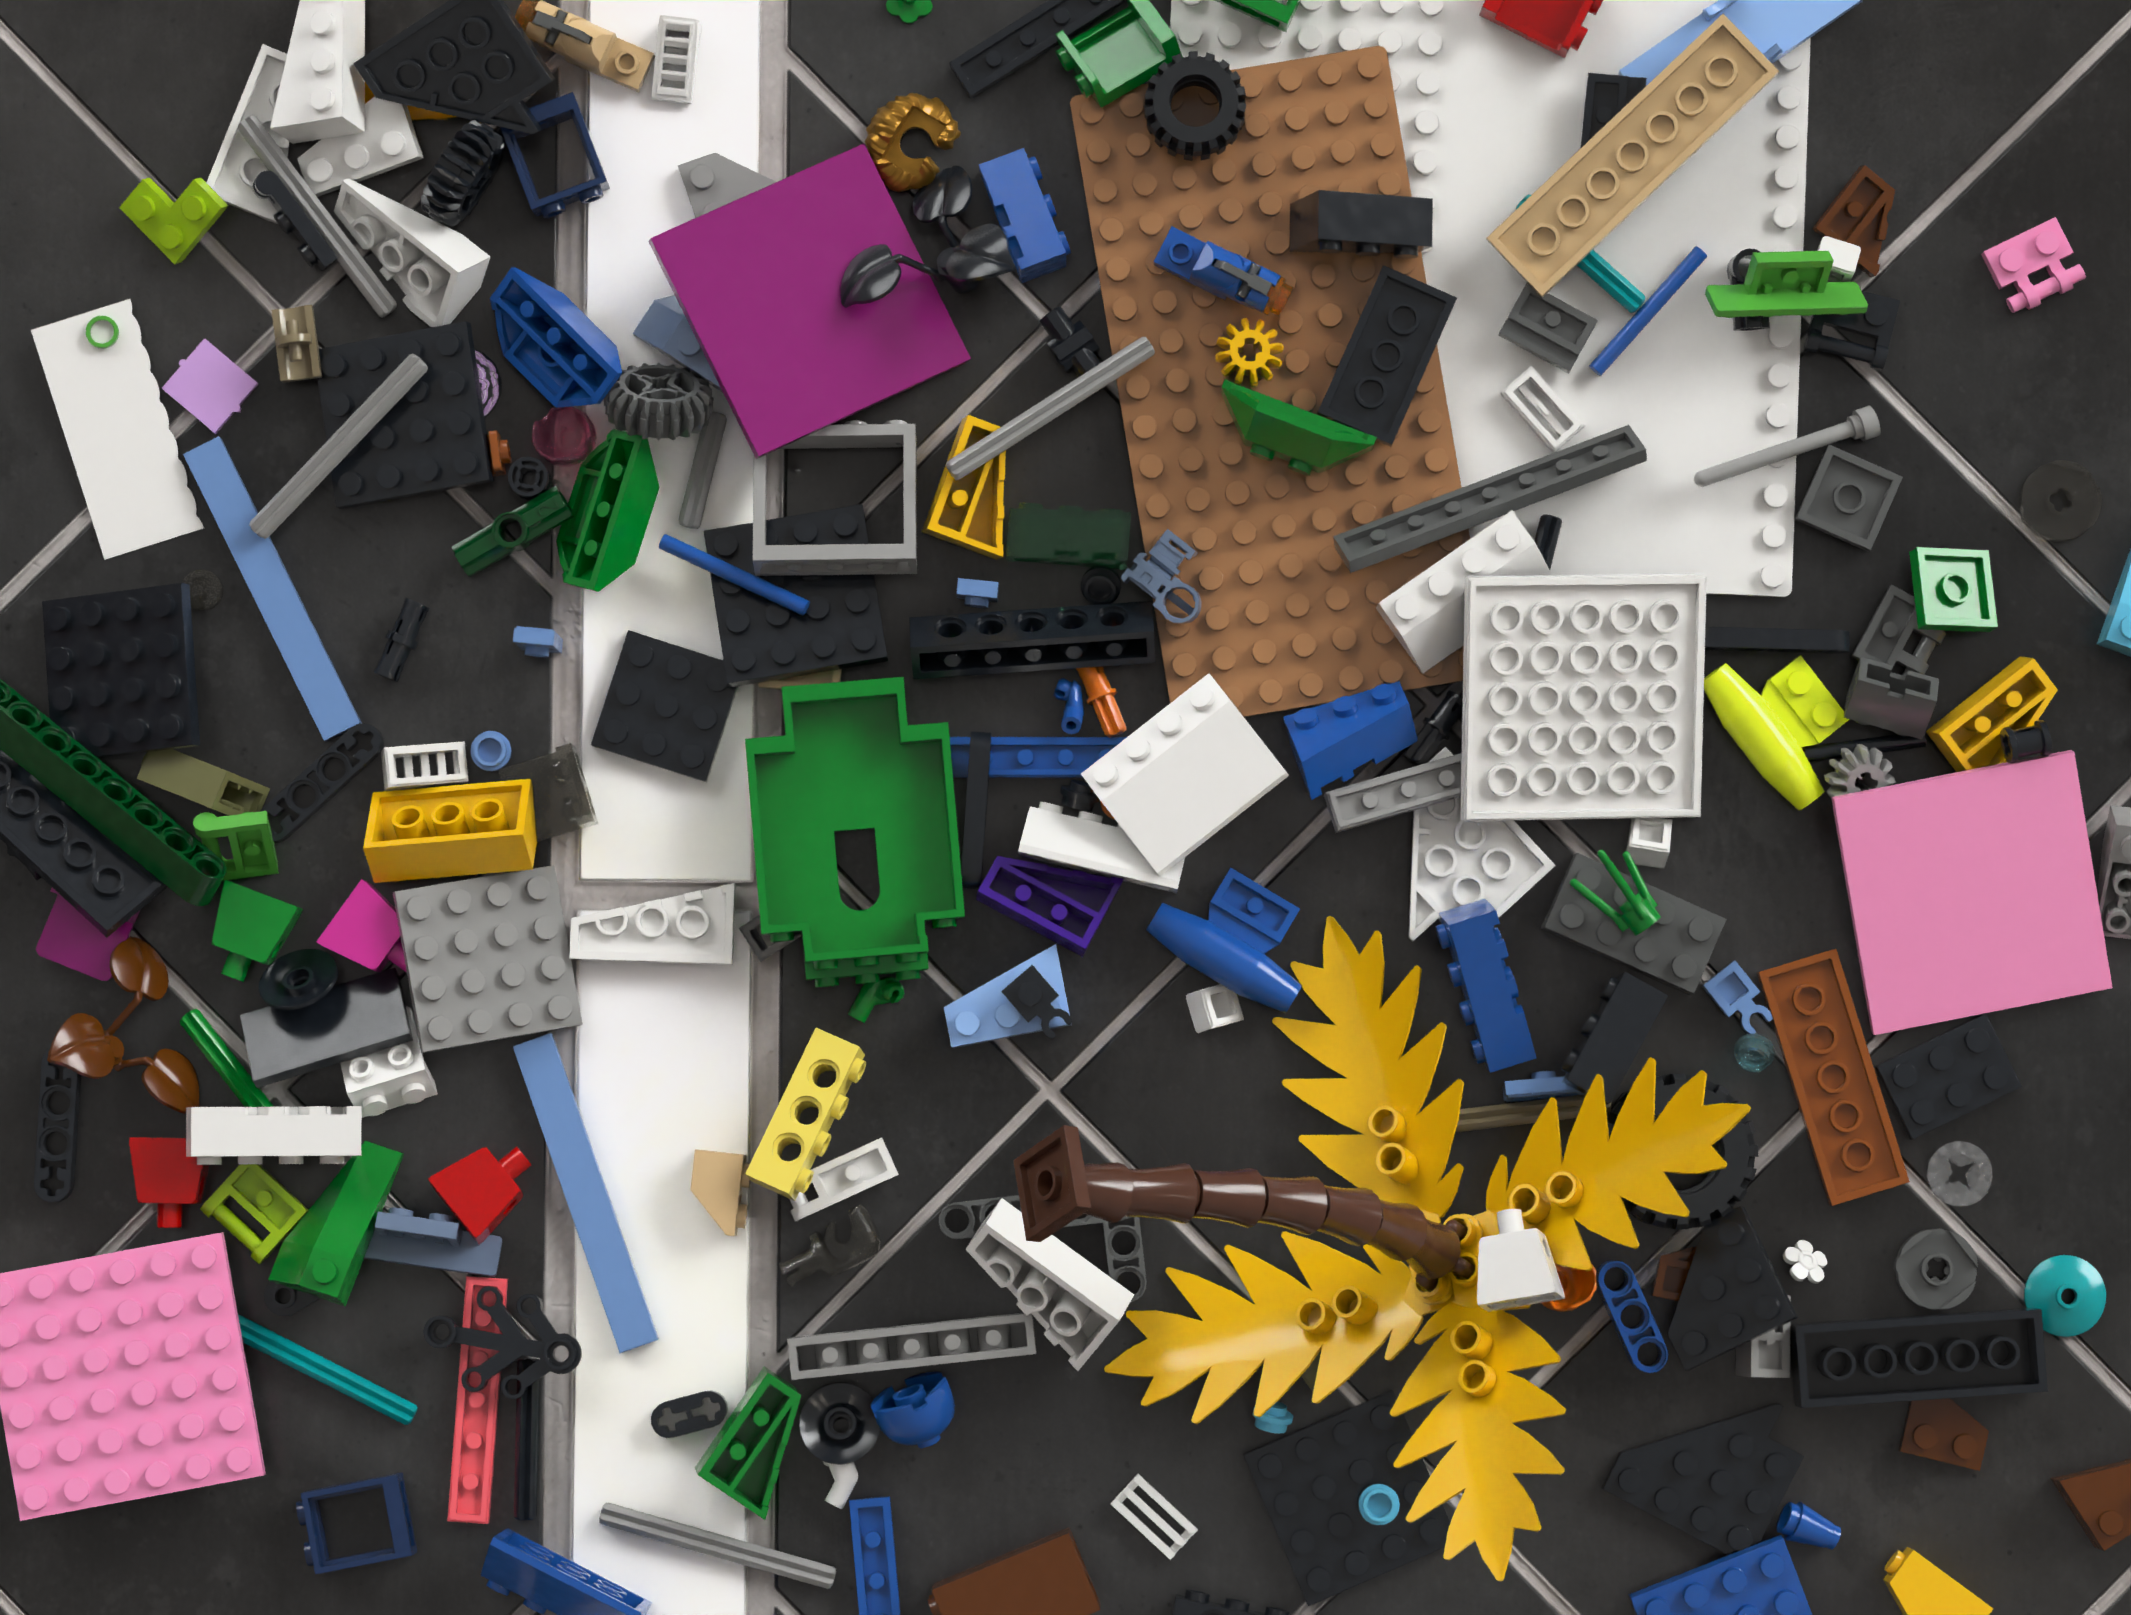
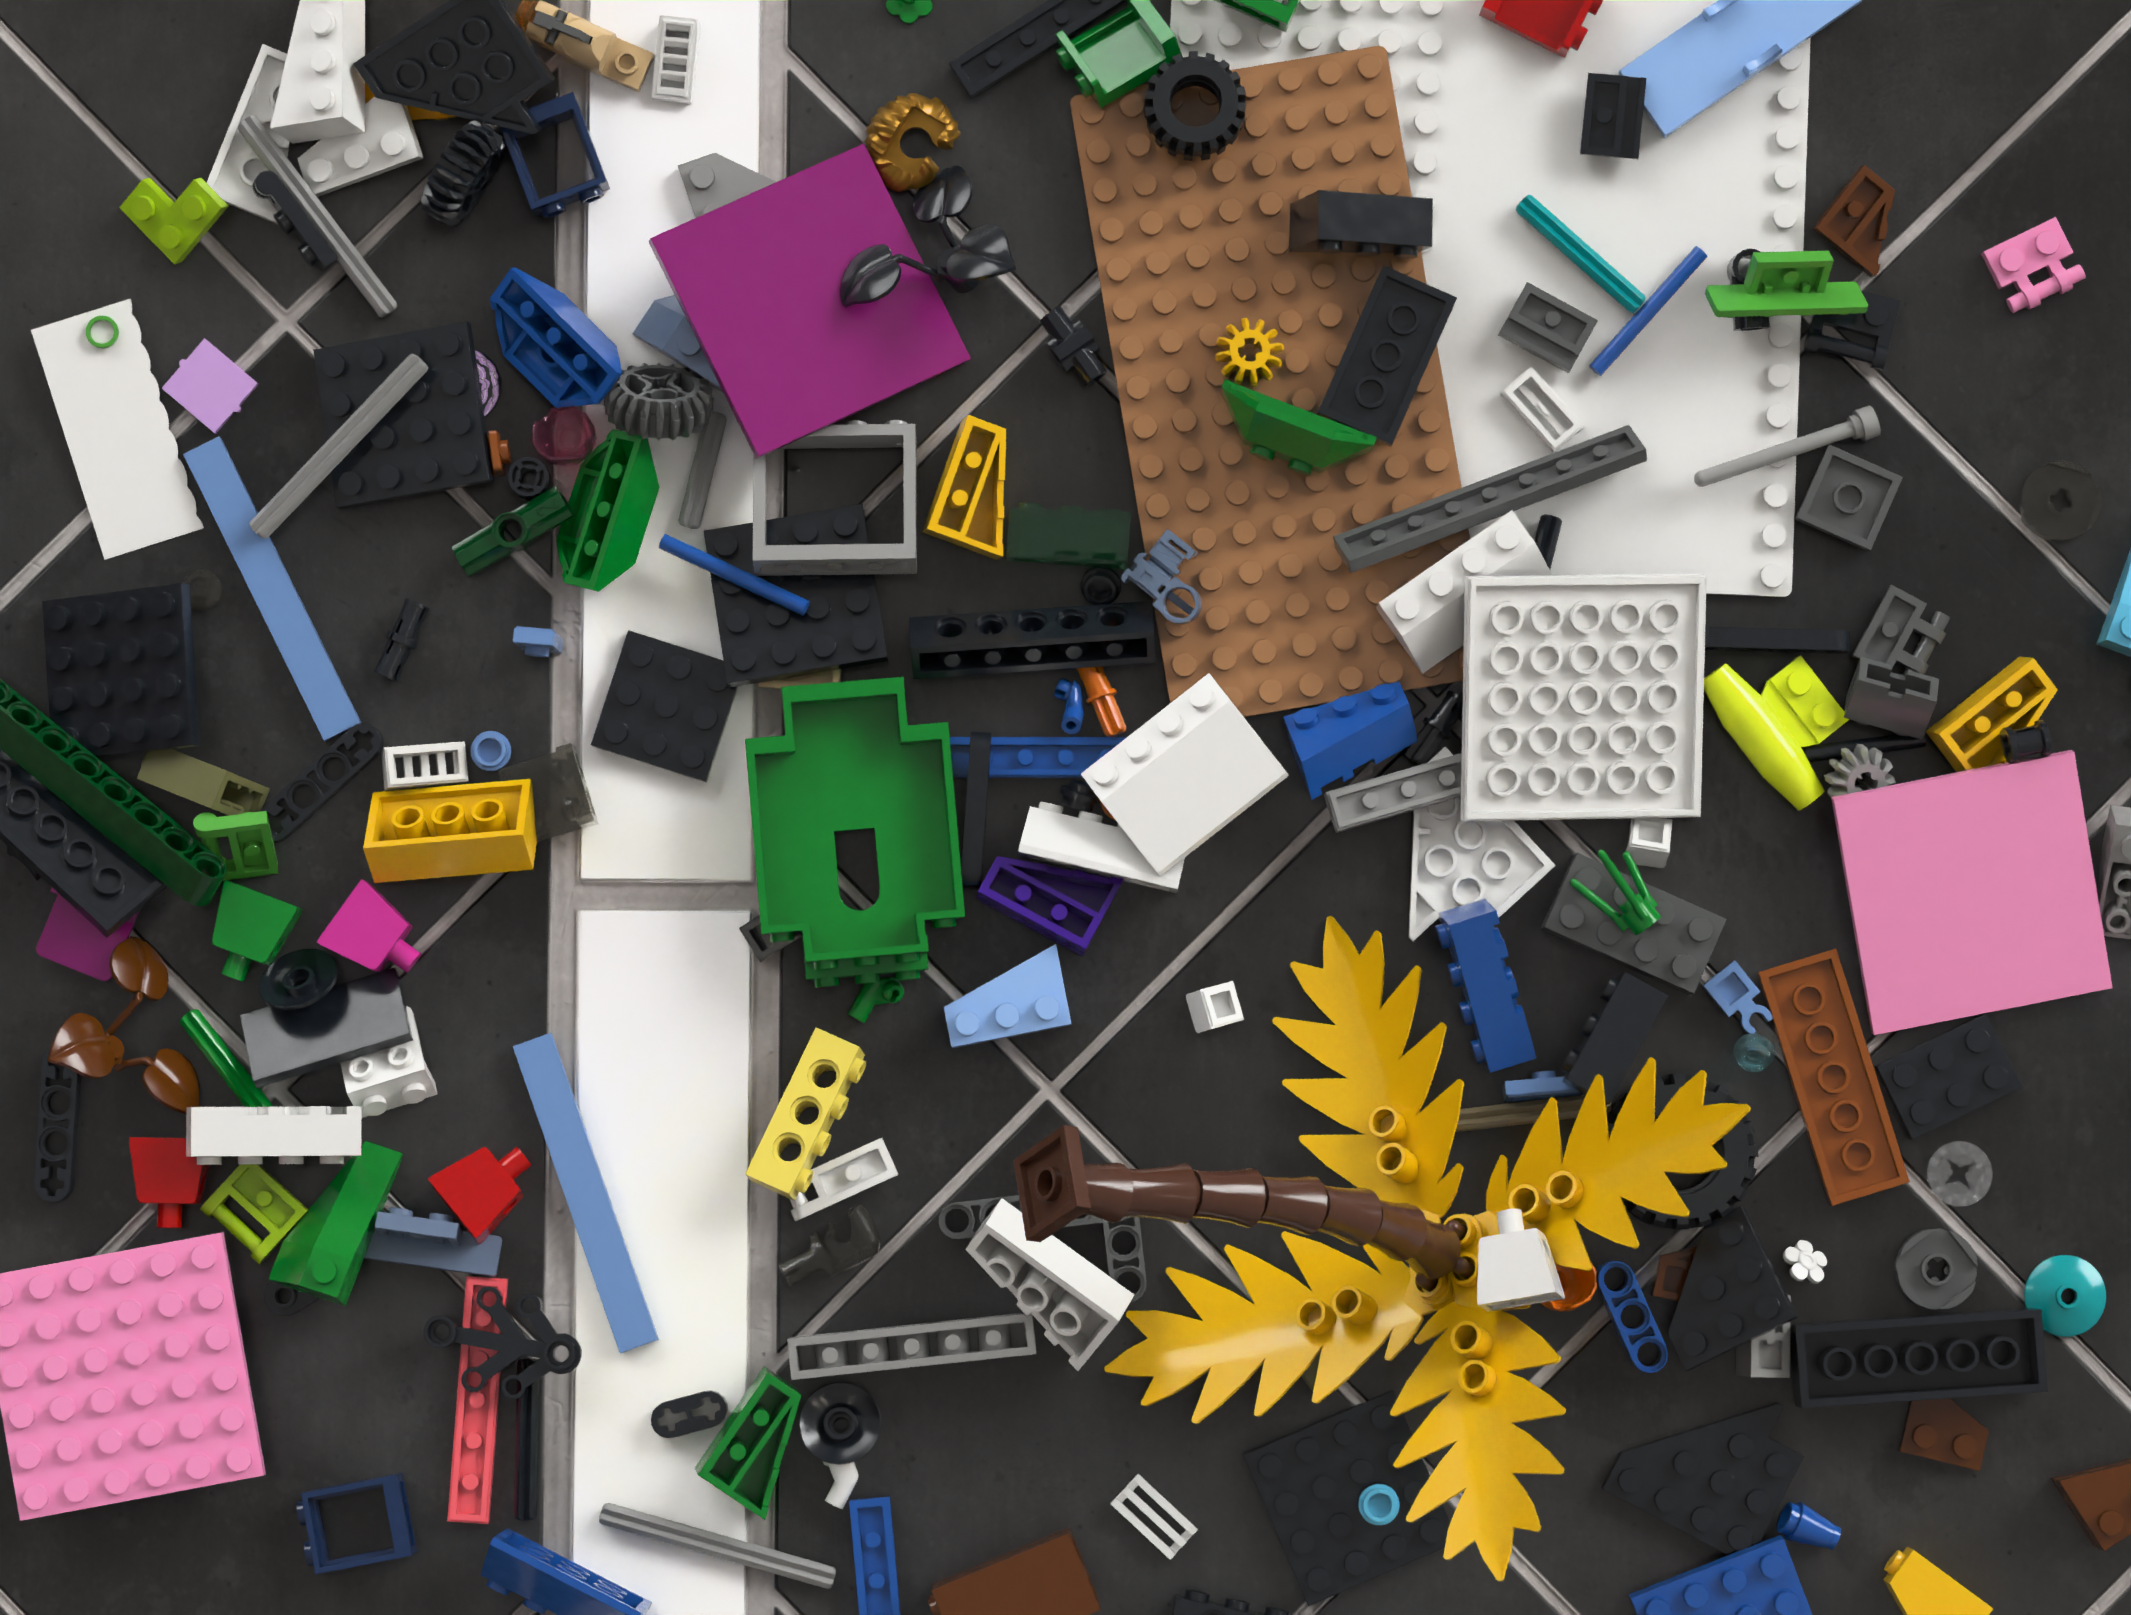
teal axle [238,1314,418,1425] -> none
dark tan hips [271,304,322,383] -> none
white wedge [334,178,490,327] -> none
light grey plate [393,865,583,1053] -> none
white wing [569,883,736,965] -> none
tan slope [690,1149,751,1236] -> none
blue cylinder [870,1372,955,1448] -> none
light grey axle [946,337,1155,480] -> none
medium blue plate [957,578,999,608] -> none
blue wedge [979,148,1071,283] -> none
black plate [1001,965,1072,1039] -> none
blue plate [1146,867,1302,1013] -> none
blue plate [1153,226,1294,316] -> none
medium azure plate [1252,1401,1294,1434] -> none
tan plate [1486,14,1779,298] -> none
white slope [1817,236,1861,282] -> none
plate [1909,547,1998,632] -> none

